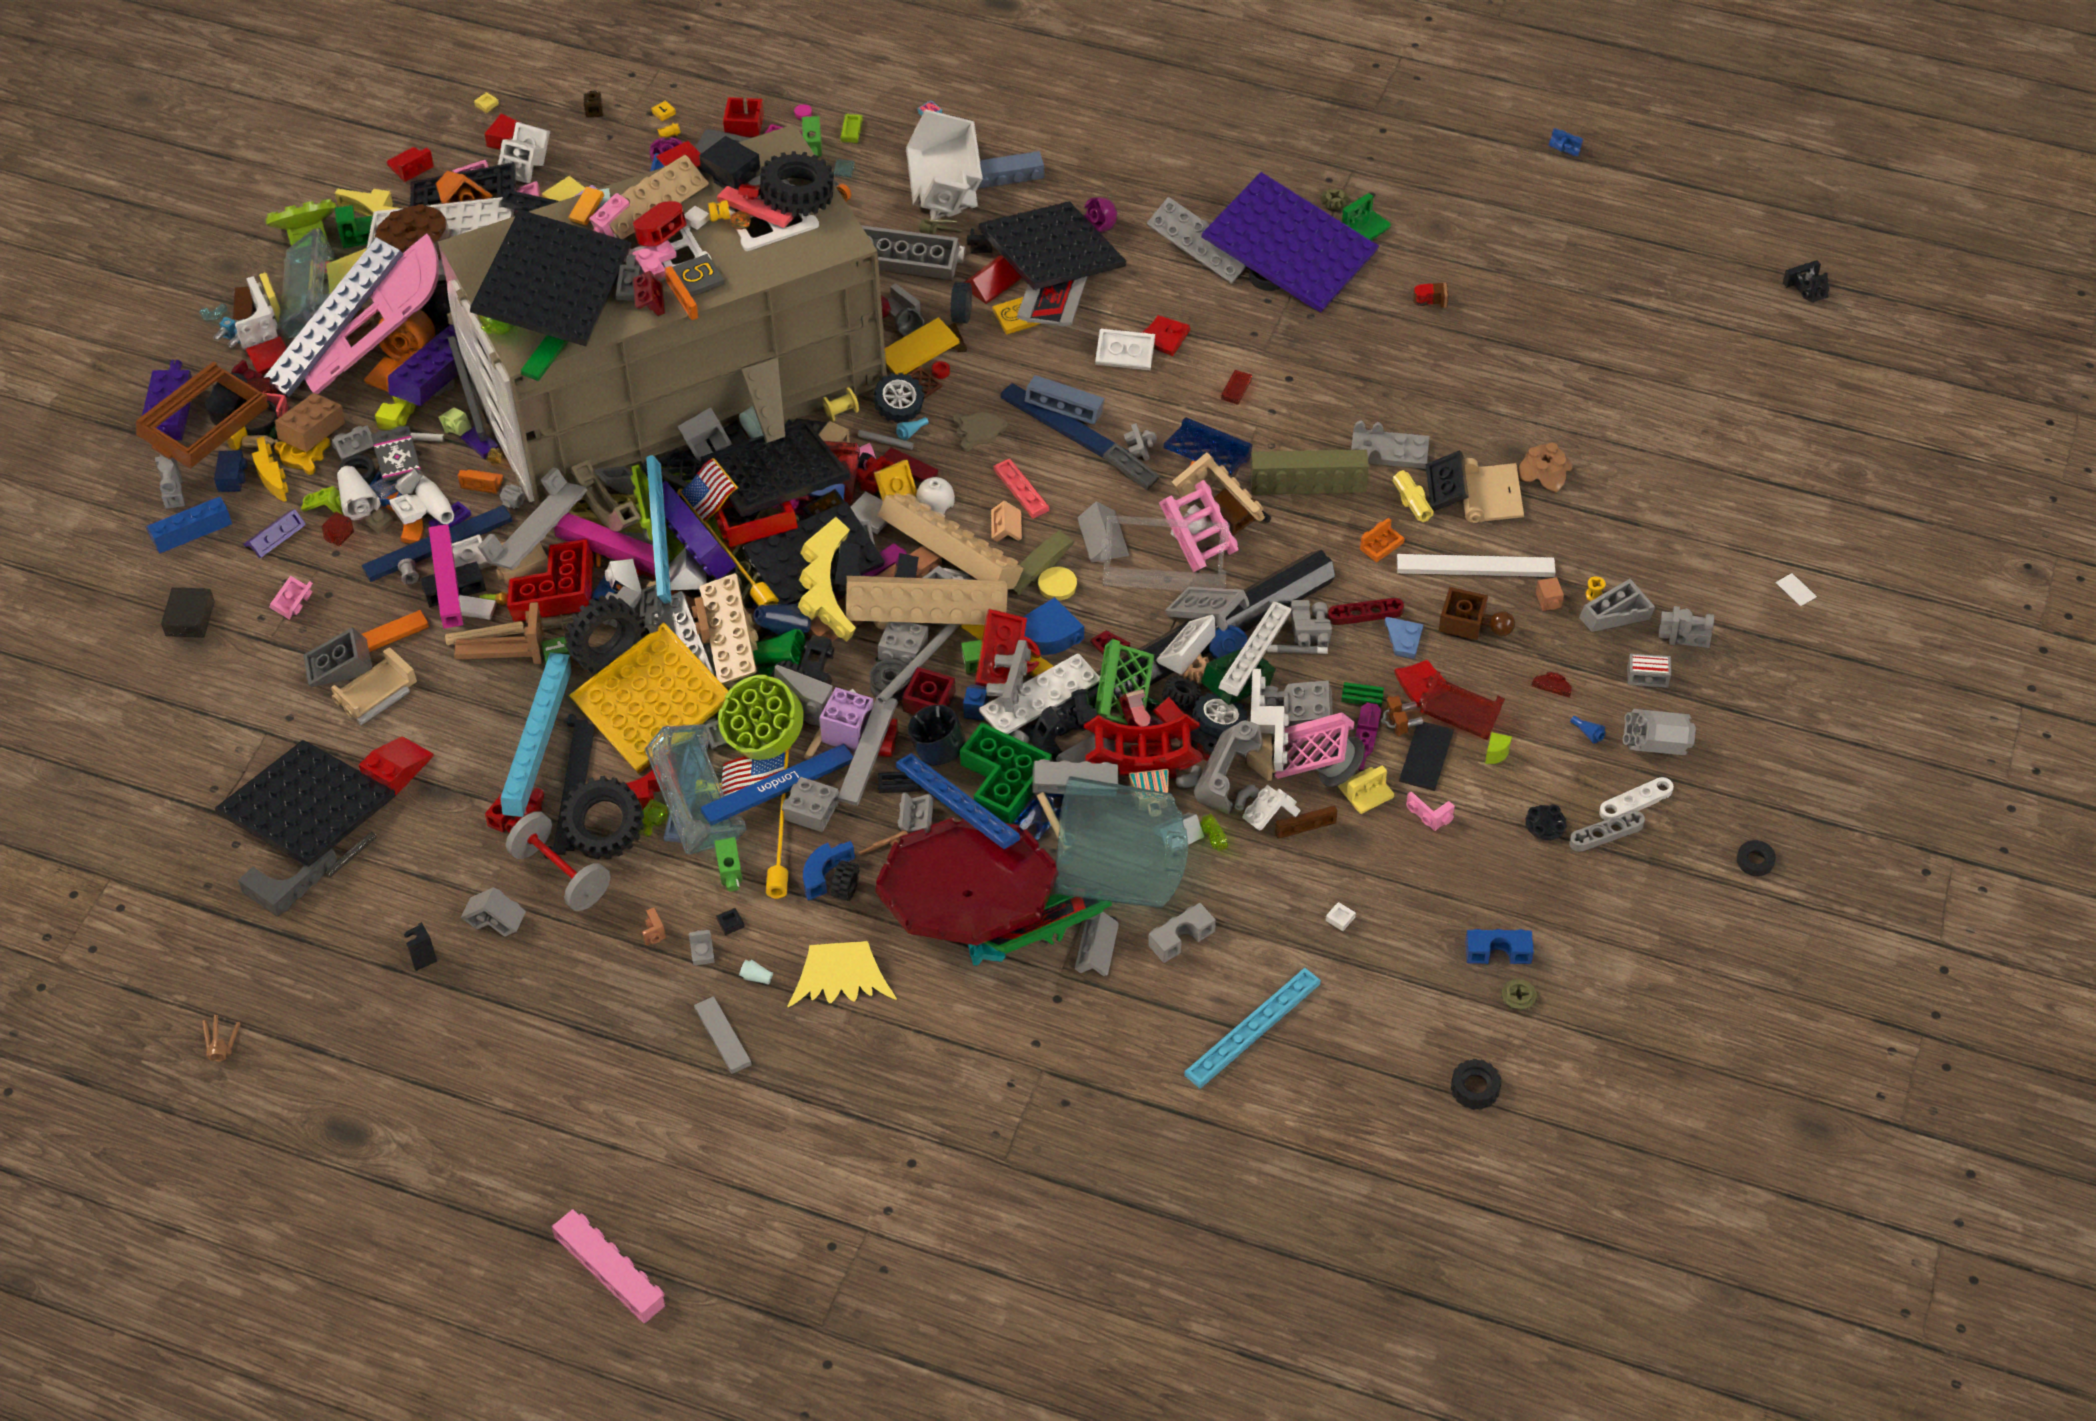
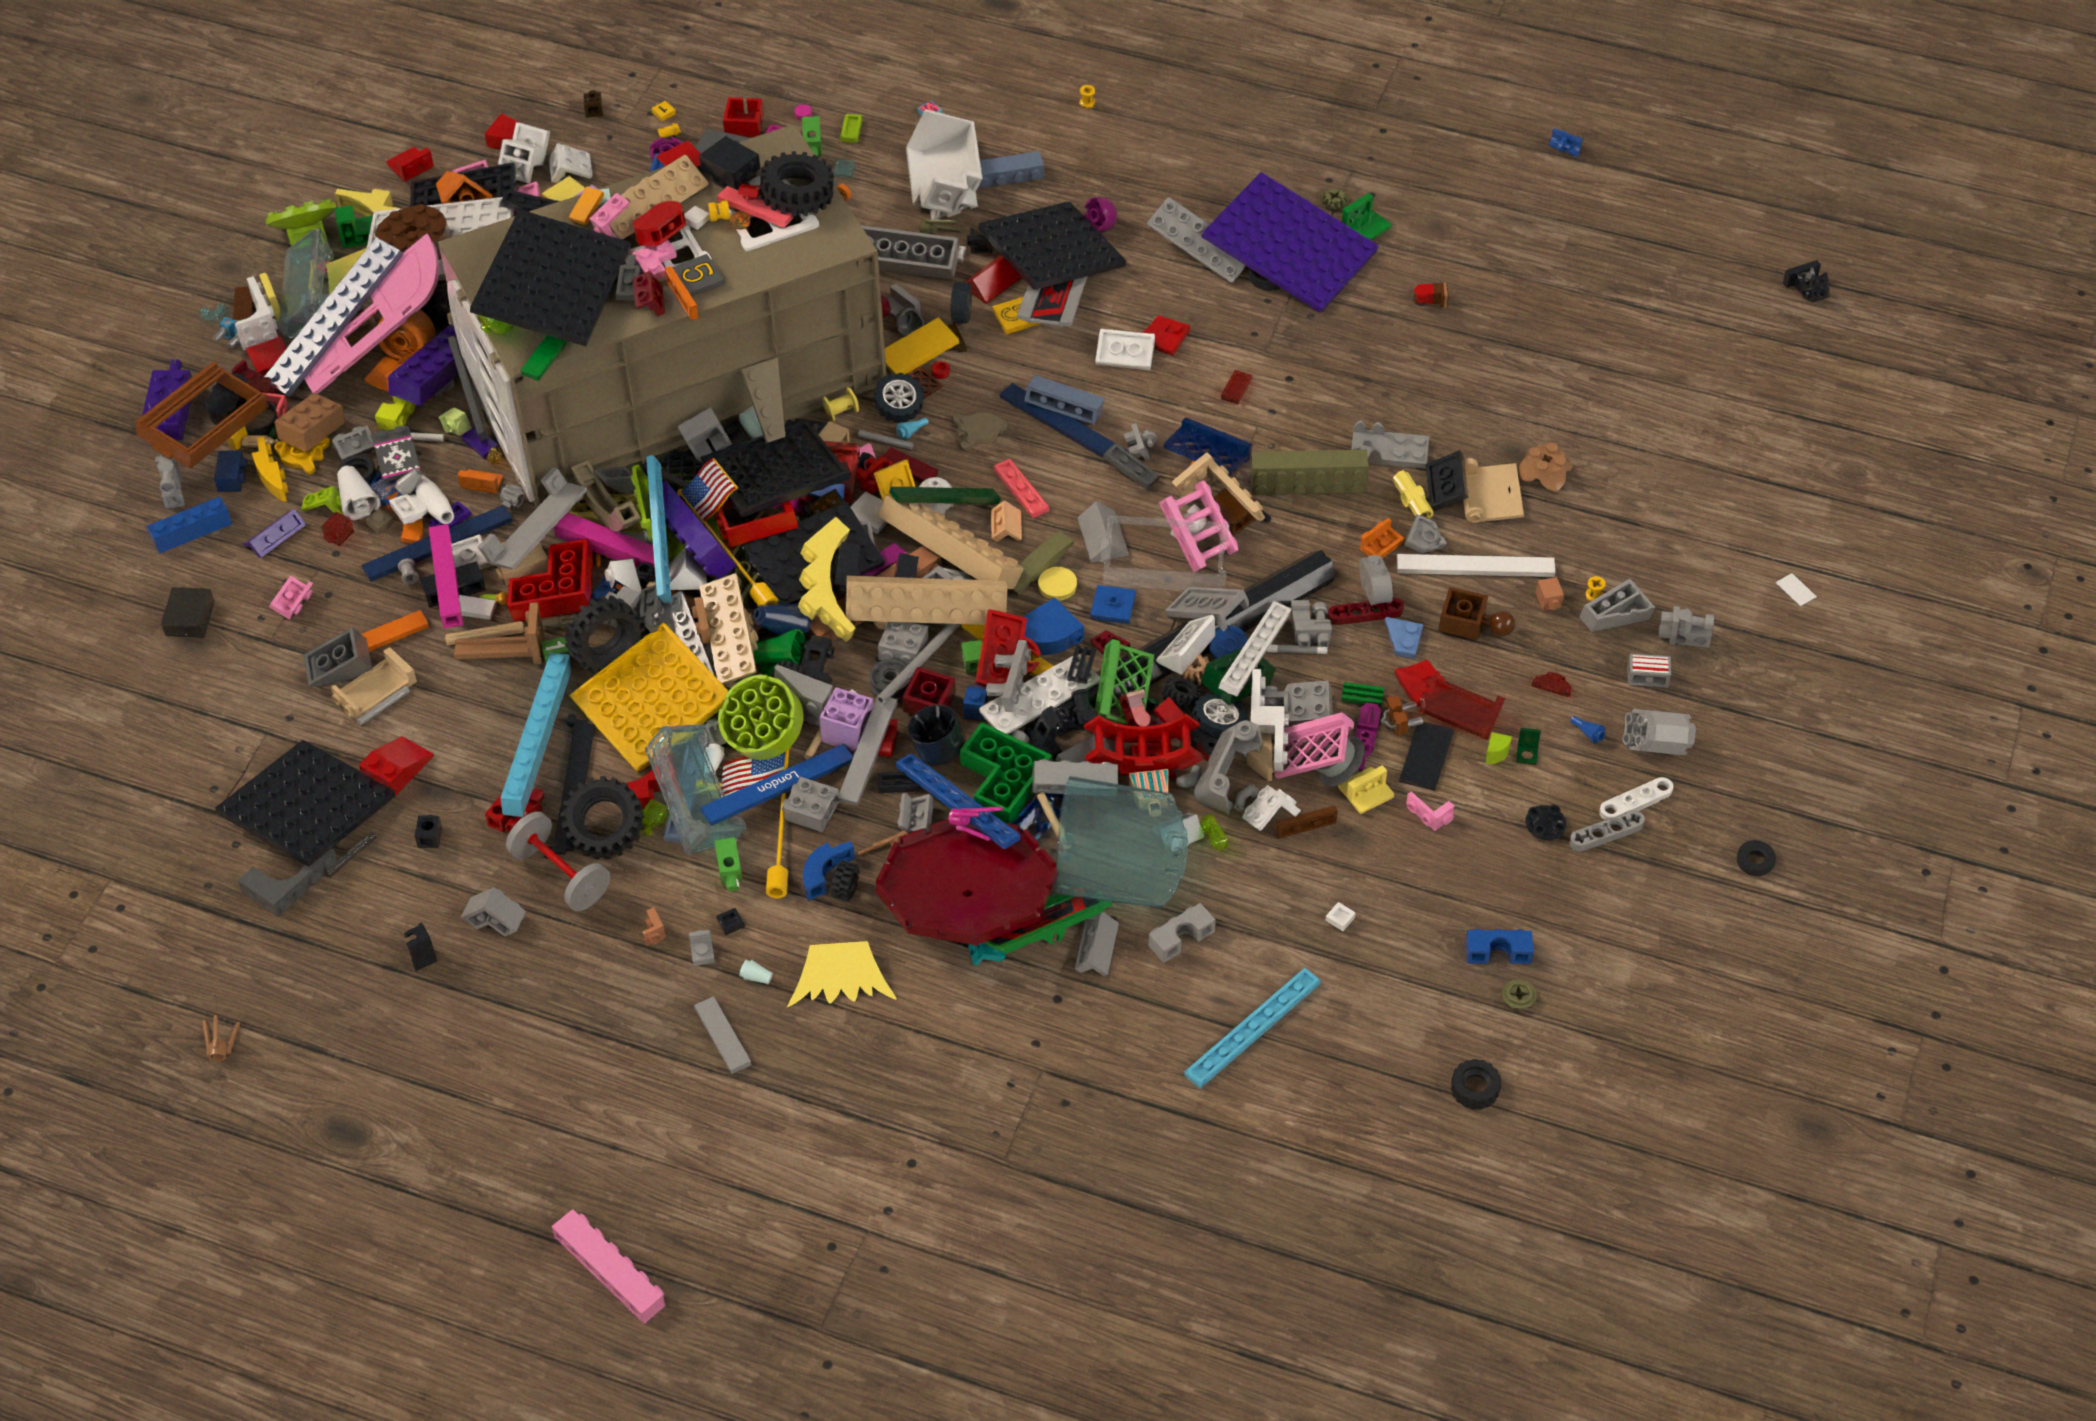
light yellow tile [474,92,499,113] -> none
none -> black brick [414,815,442,848]
none -> white bracket [549,143,592,183]
none -> black cone [636,563,655,589]
none -> white cone [703,744,725,776]
none -> dark green tile [889,487,1001,504]
none -> dark pink plant [949,807,1003,841]
none -> black tile [1067,645,1096,684]
none -> yellow bush [1080,85,1095,108]
none -> blue plate [1090,585,1136,624]
none -> light grey brick [1359,555,1393,605]
none -> light grey plate [1404,514,1447,553]
none -> dark green bracket [1516,728,1541,765]

